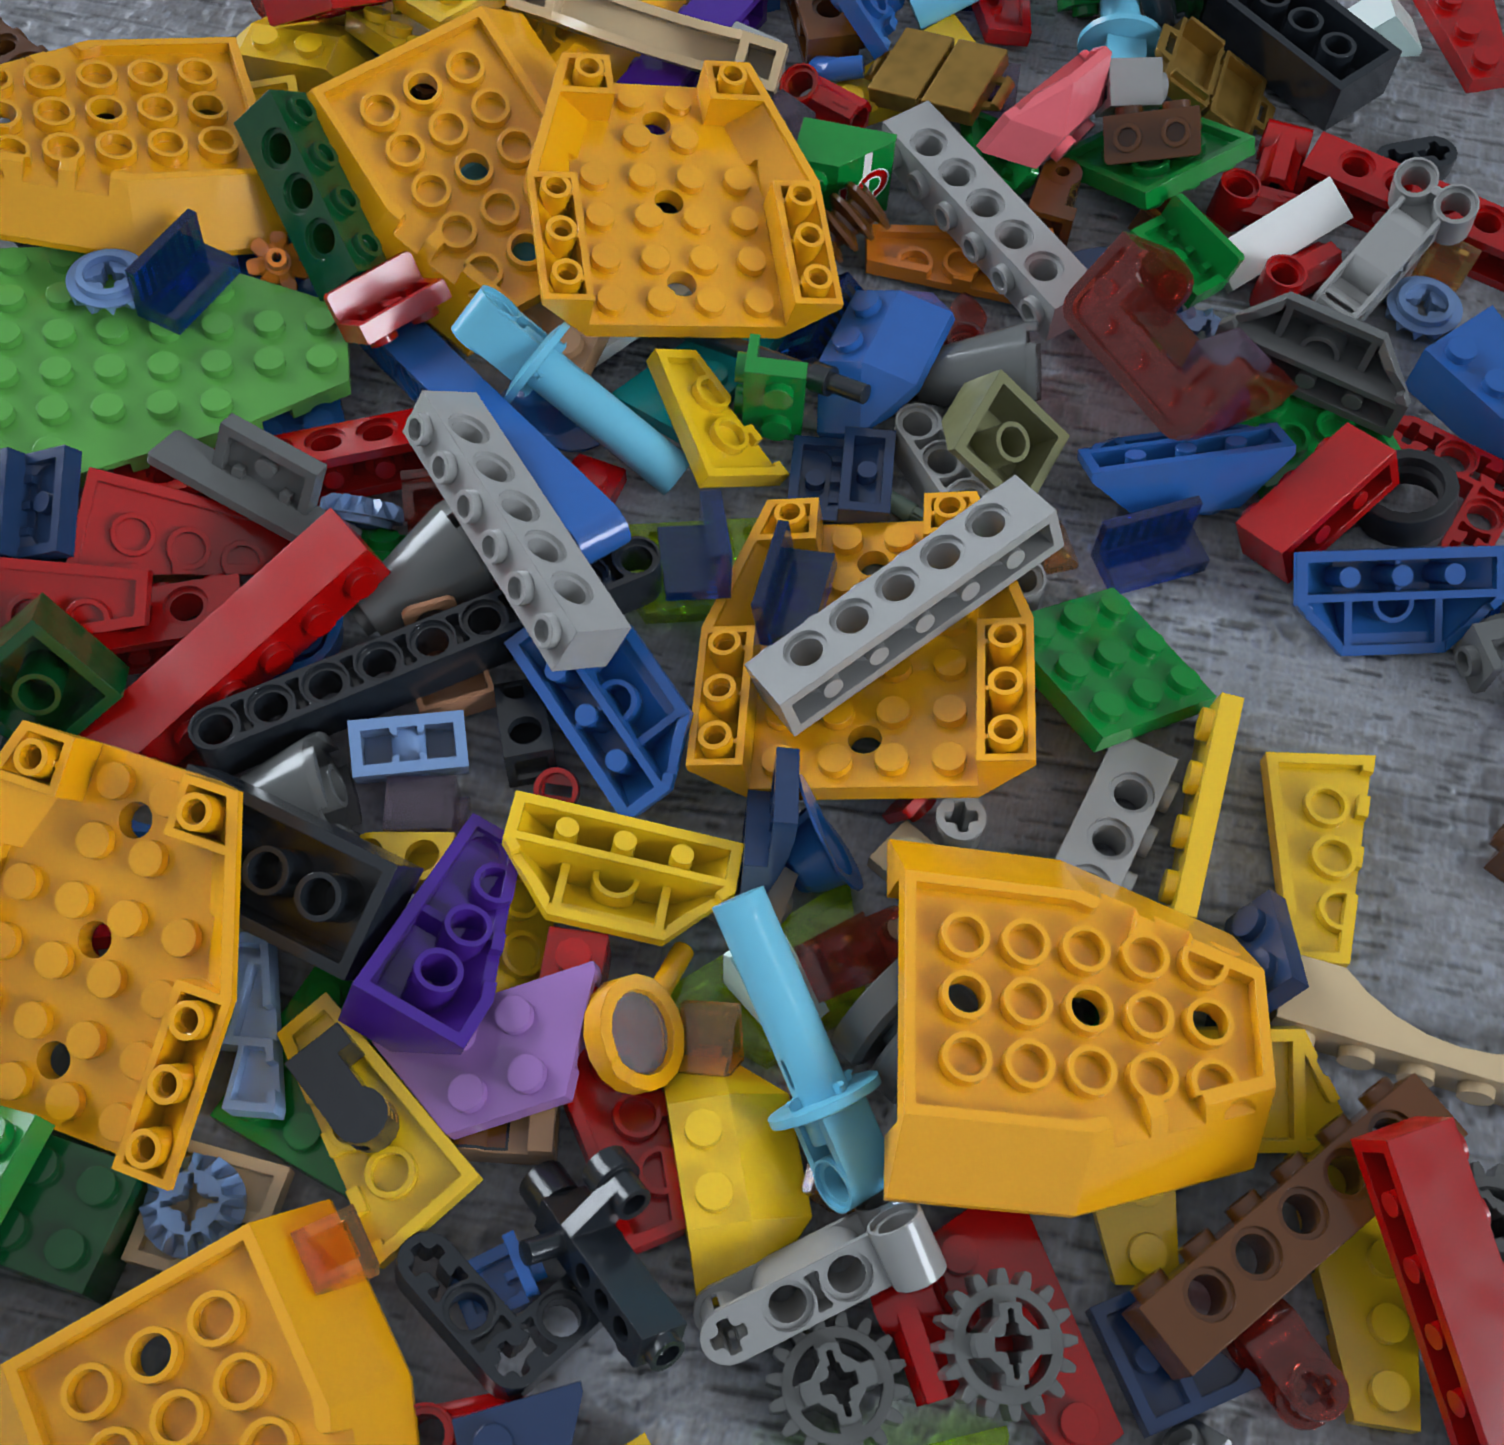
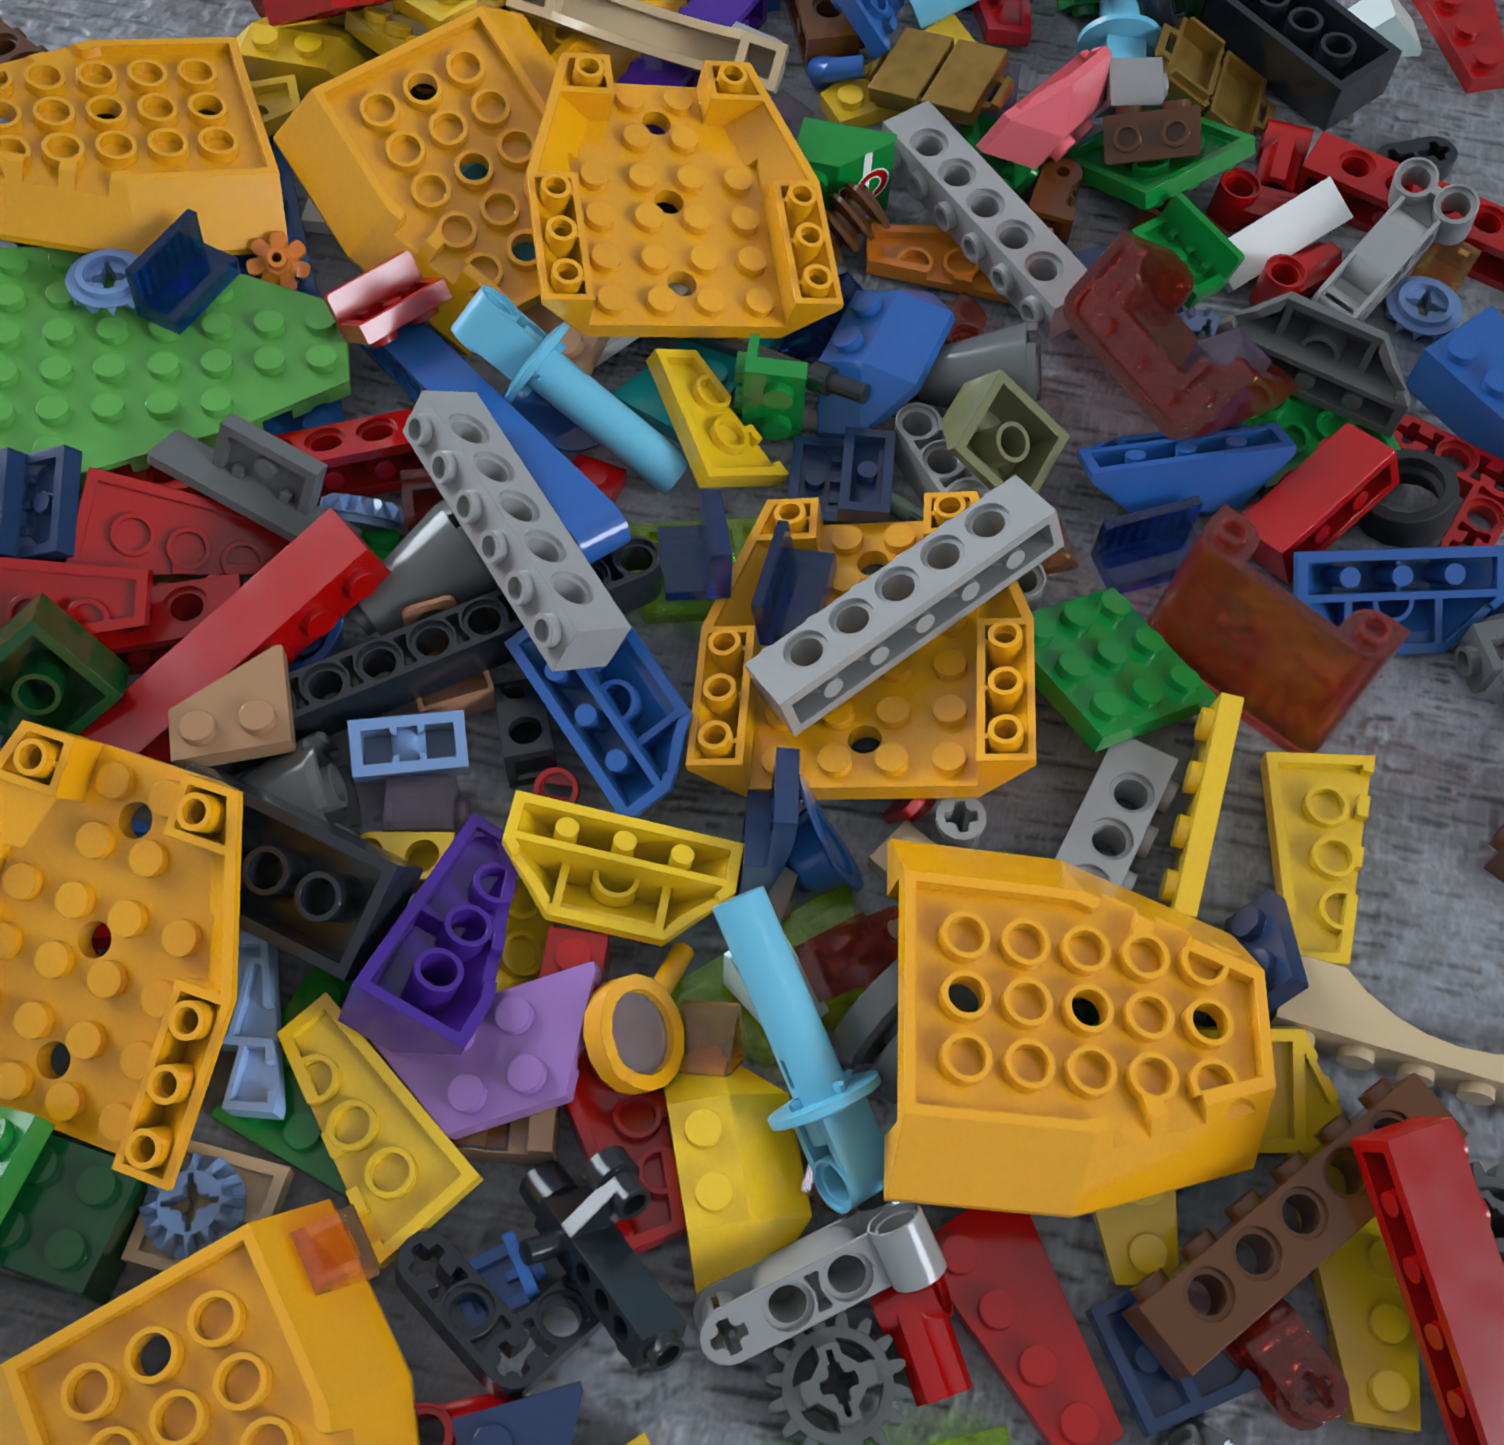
dark green brick [234,89,387,301] -> none
black leg [284,1022,399,1153] -> none
red piece [780,63,872,128] -> none
dark grey gear [930,1268,1078,1422] -> none
none -> medium nougat wing [168,645,296,769]
none -> clear red windscreen [1146,503,1411,753]

